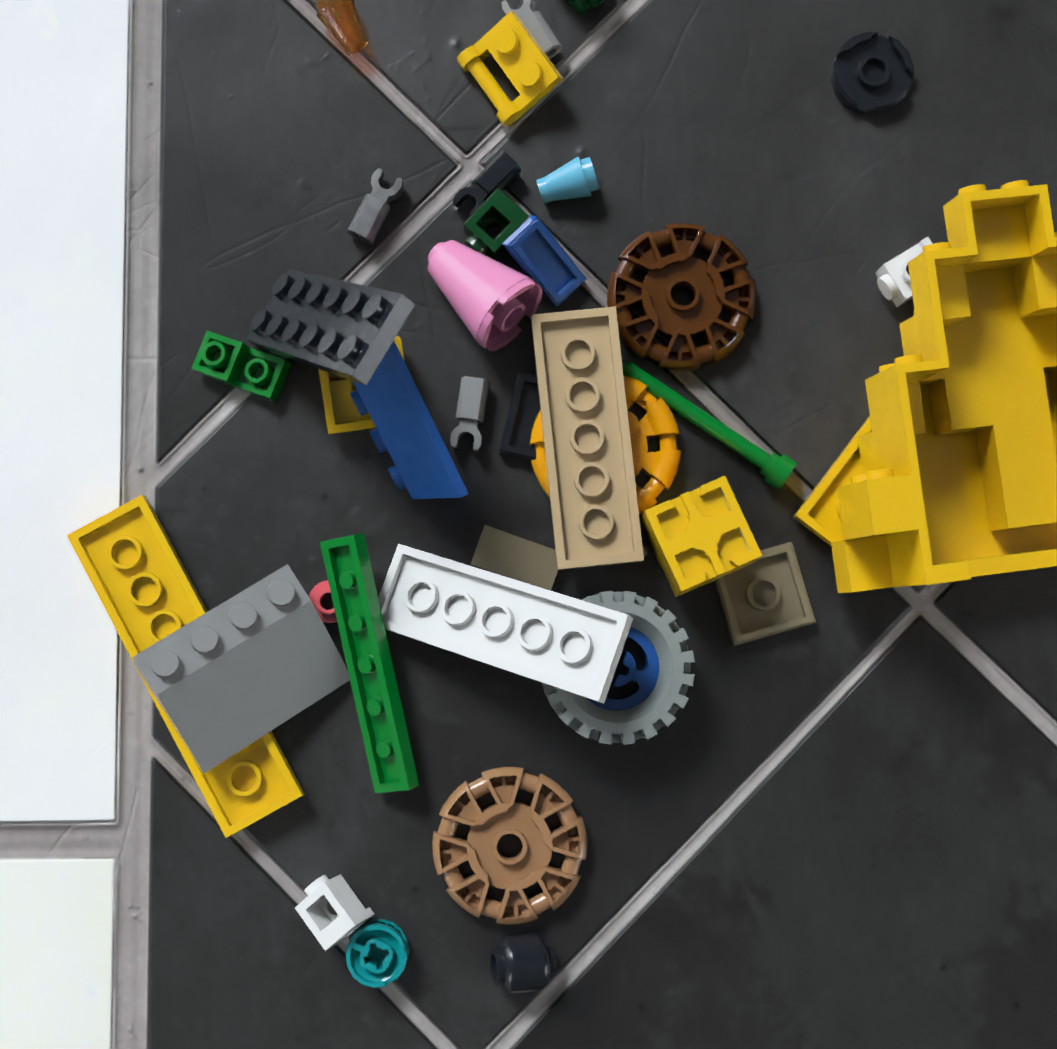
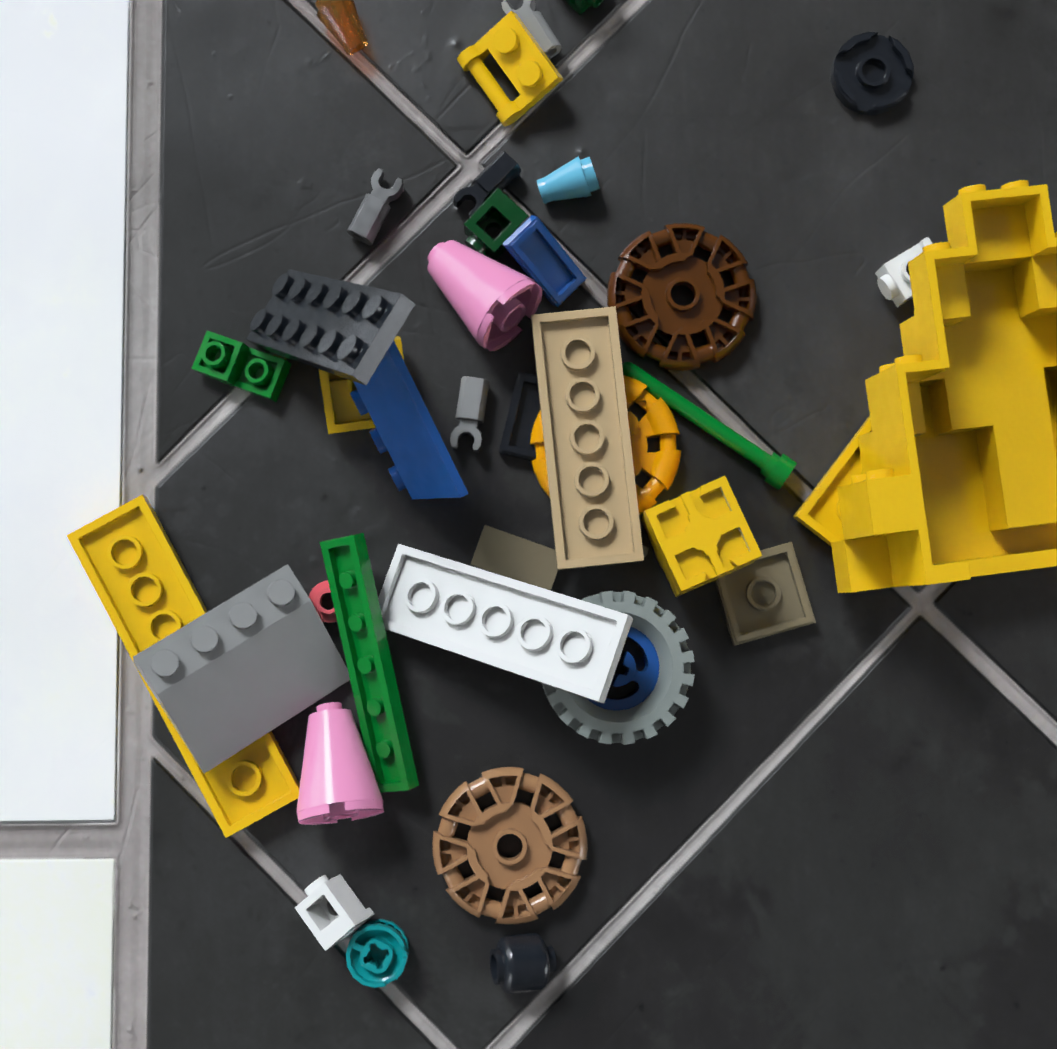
none -> bright pink cone [296,702,384,825]

